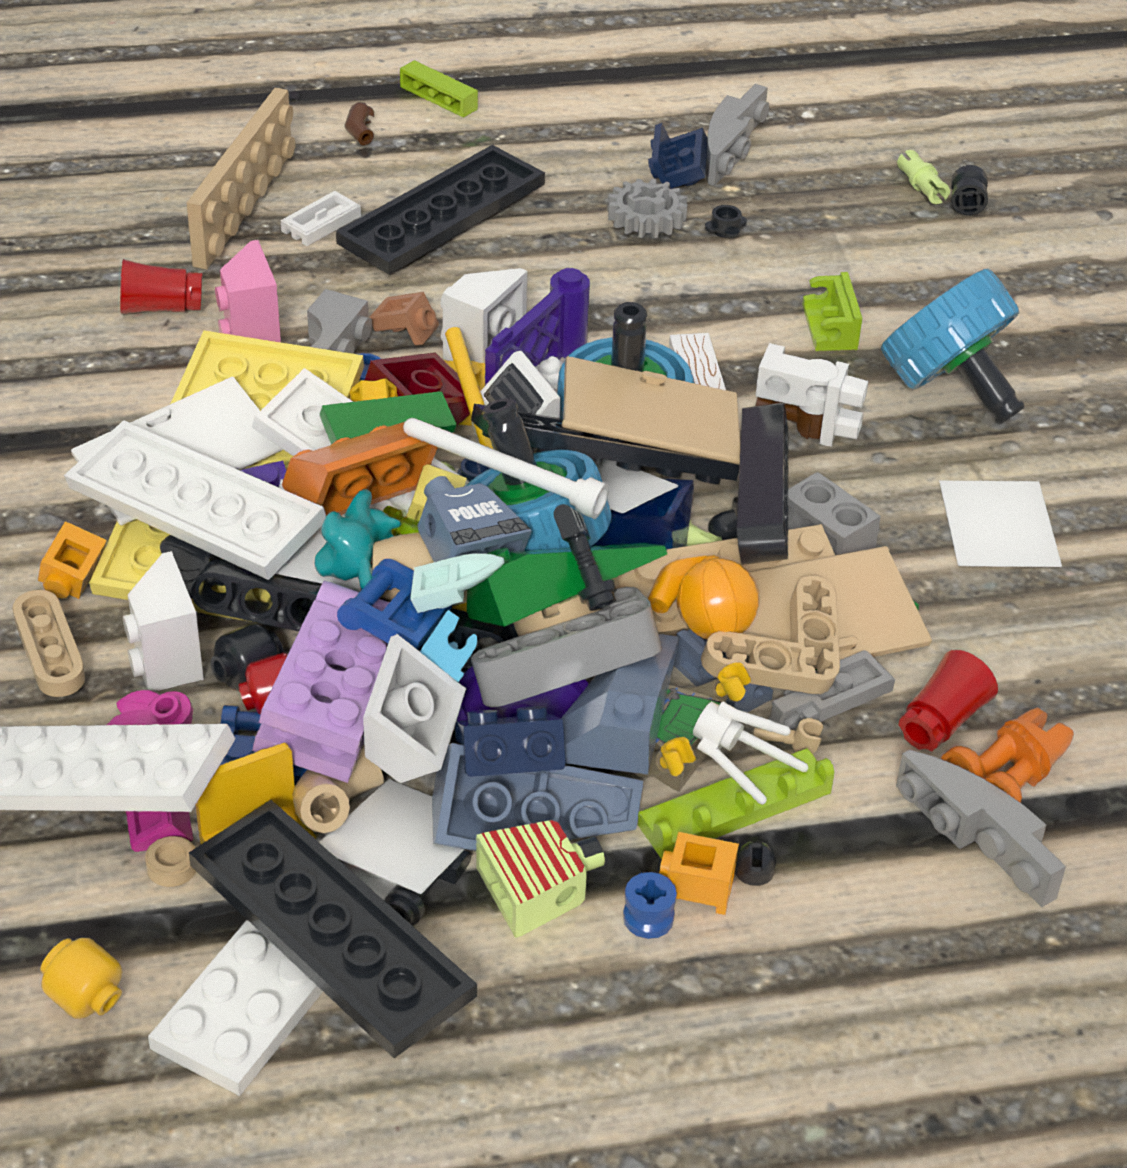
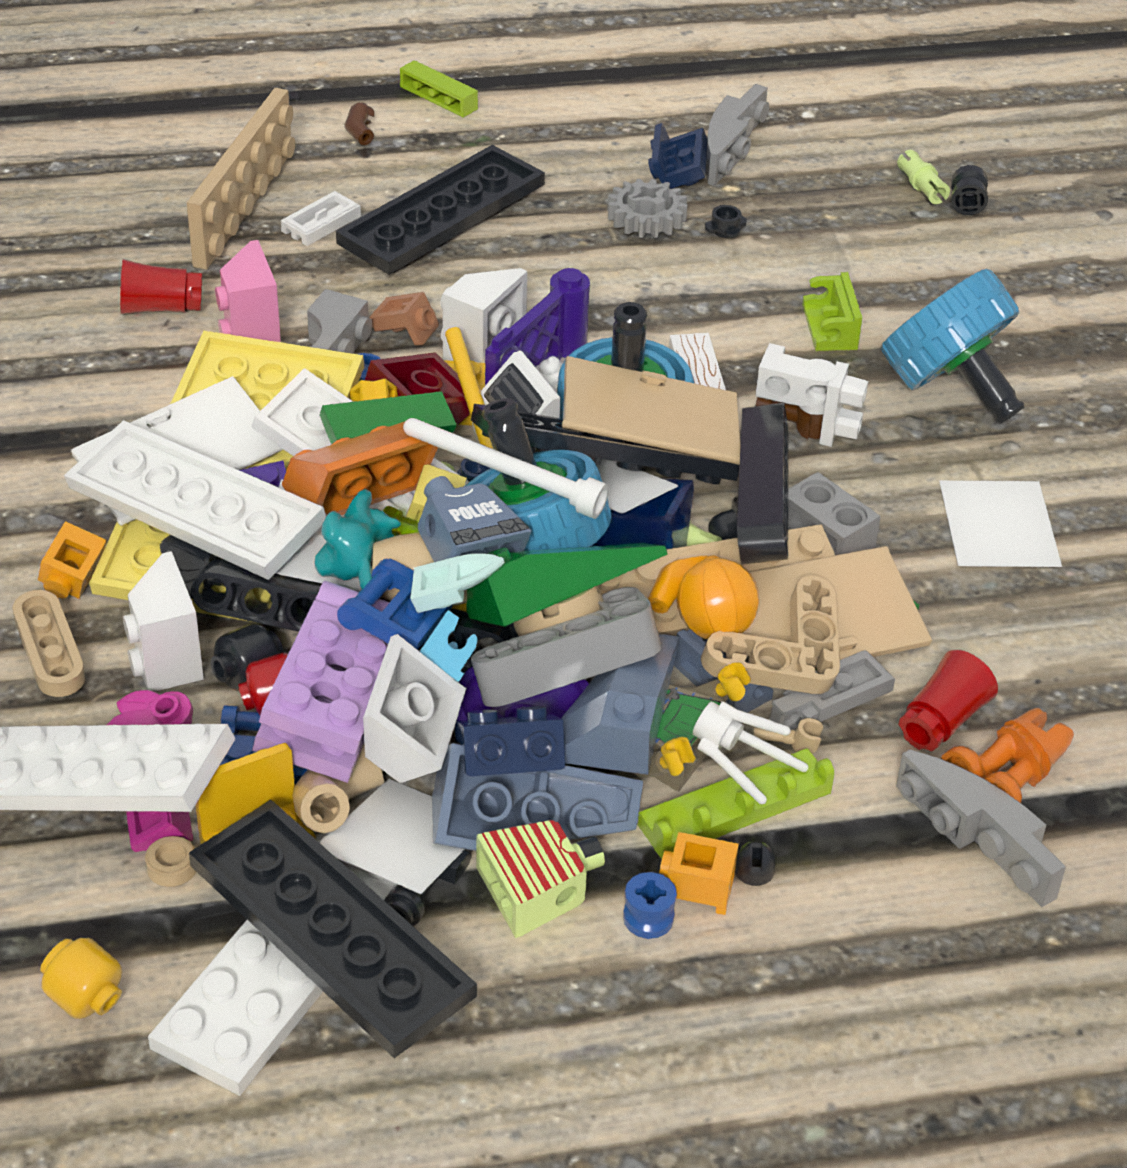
black hinge [553,504,617,611] -> none

